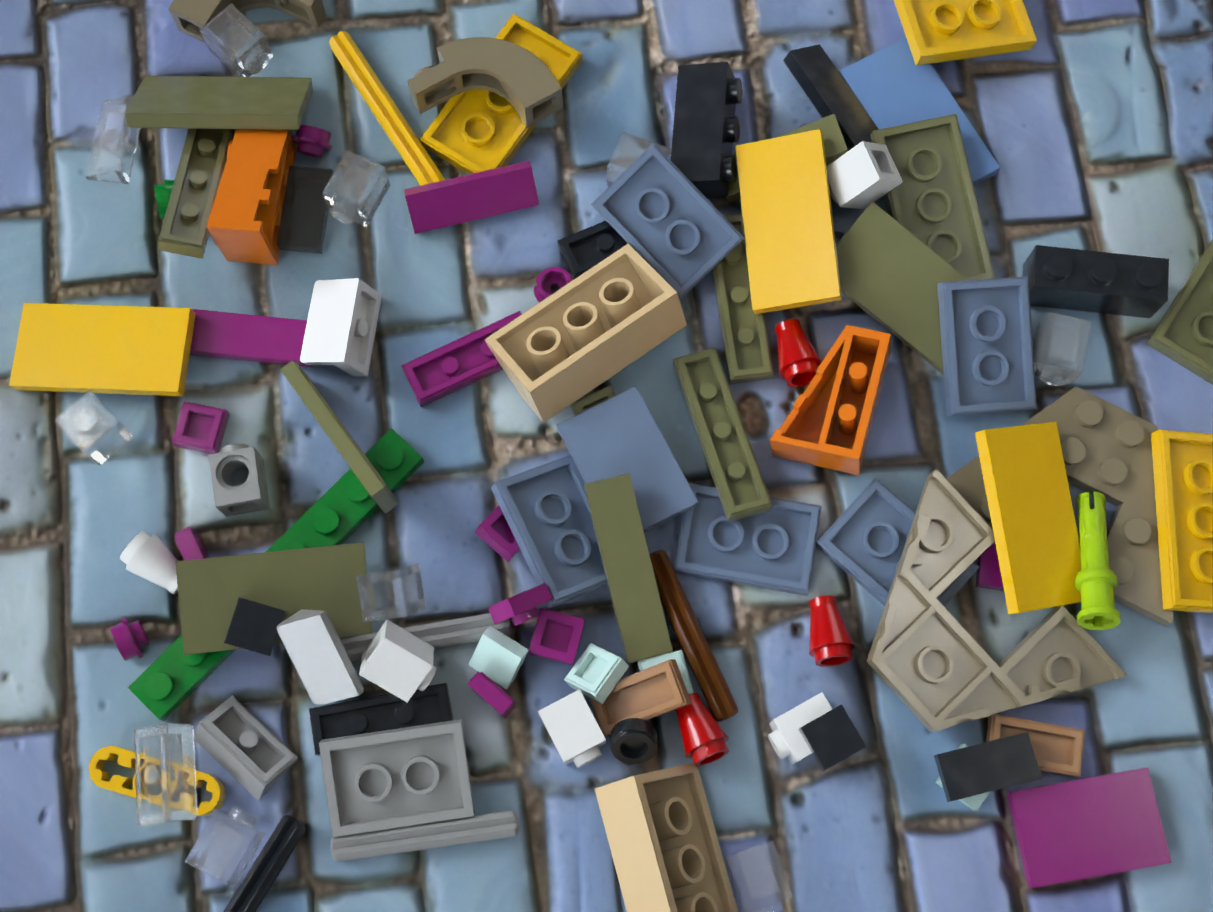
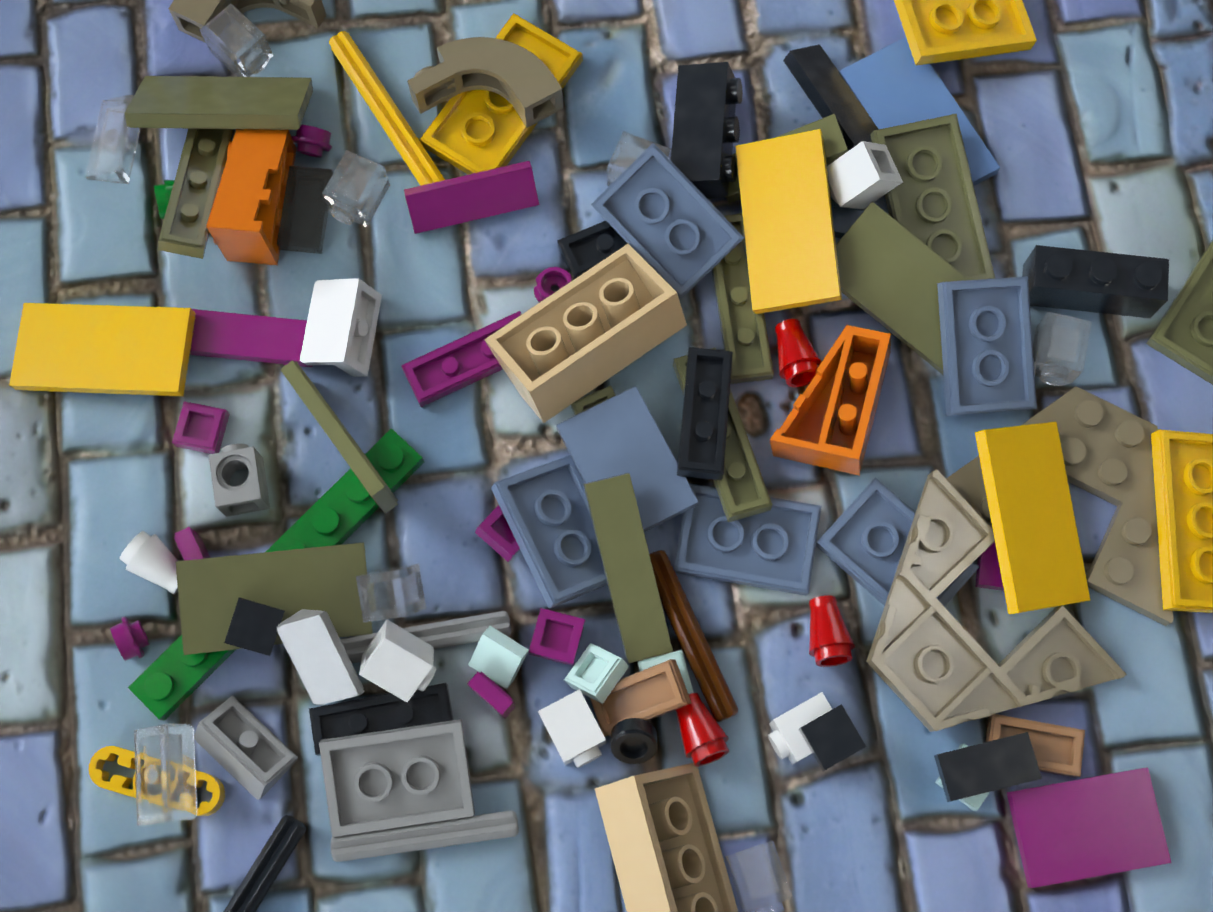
clear brick [55,390,134,466] -> none
clear brick [185,806,266,885] -> none
magenta plate [488,582,553,626] -> none
lime pin [1075,492,1121,630] -> none
none -> black tile [677,347,733,480]

